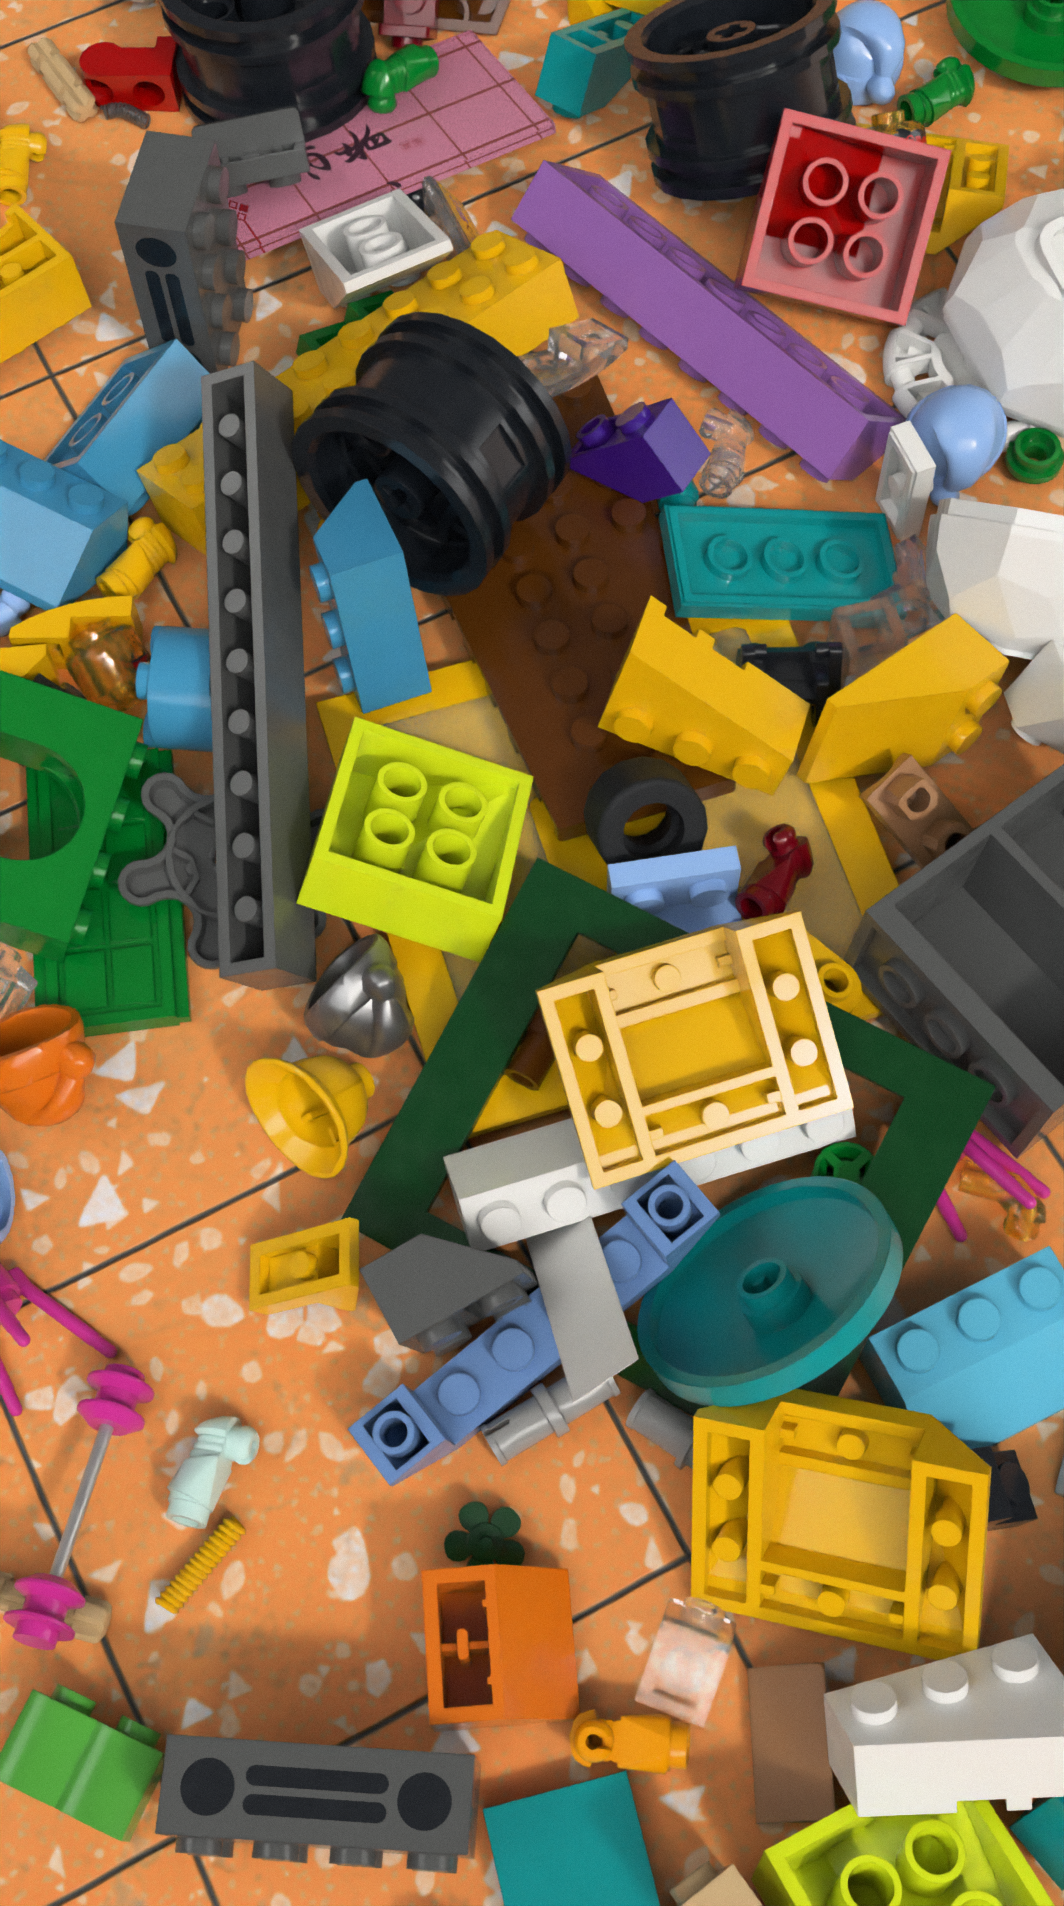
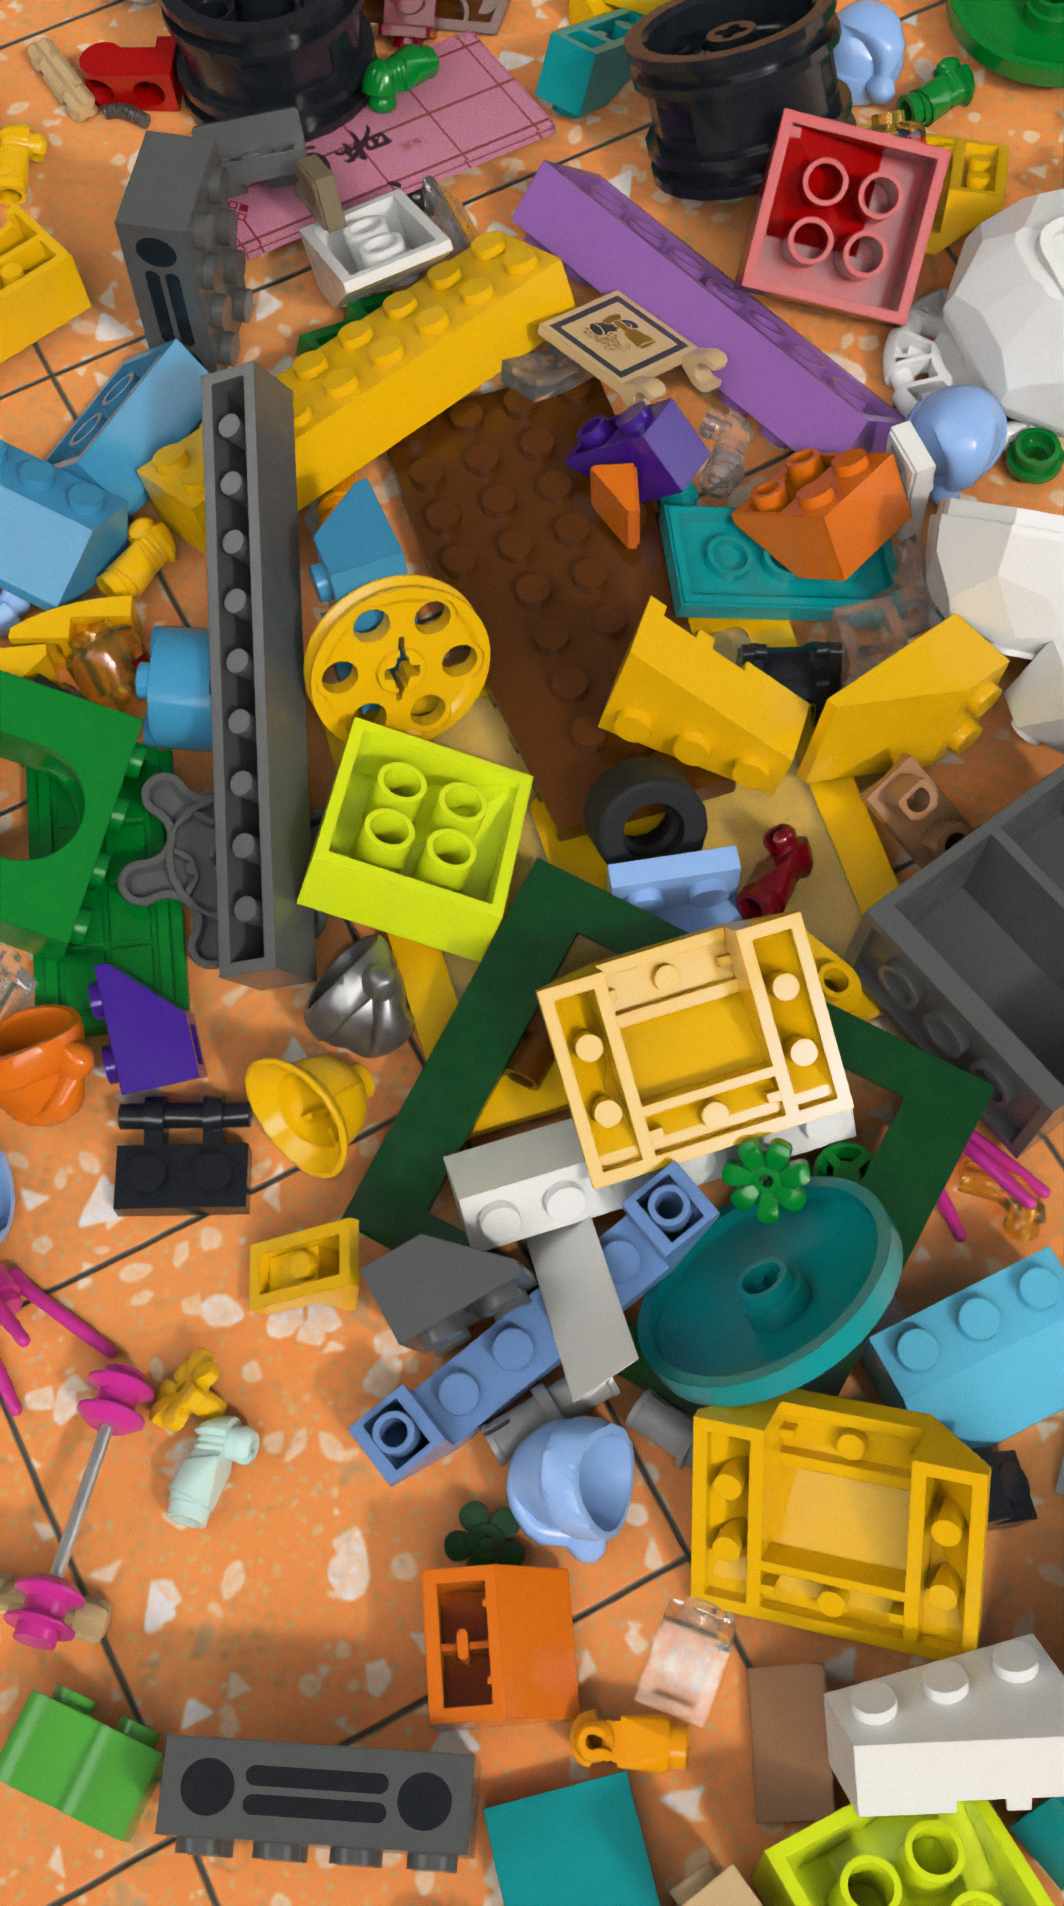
yellow piece [155,1516,246,1614] -> none
black wheel [292,311,572,596] -> none
none -> dark purple slope [88,963,208,1095]
none -> black plate [113,1095,253,1217]
none -> yellow plant [149,1347,227,1432]
none -> dark tan tile [294,153,347,233]
none -> yellow wedge [303,574,490,742]
none -> light blue piece [506,1416,635,1563]
none -> tan flag [537,290,728,409]
none -> orange slope [590,463,640,549]
none -> green plant [722,1137,811,1224]
none -> orange slope [731,448,912,581]

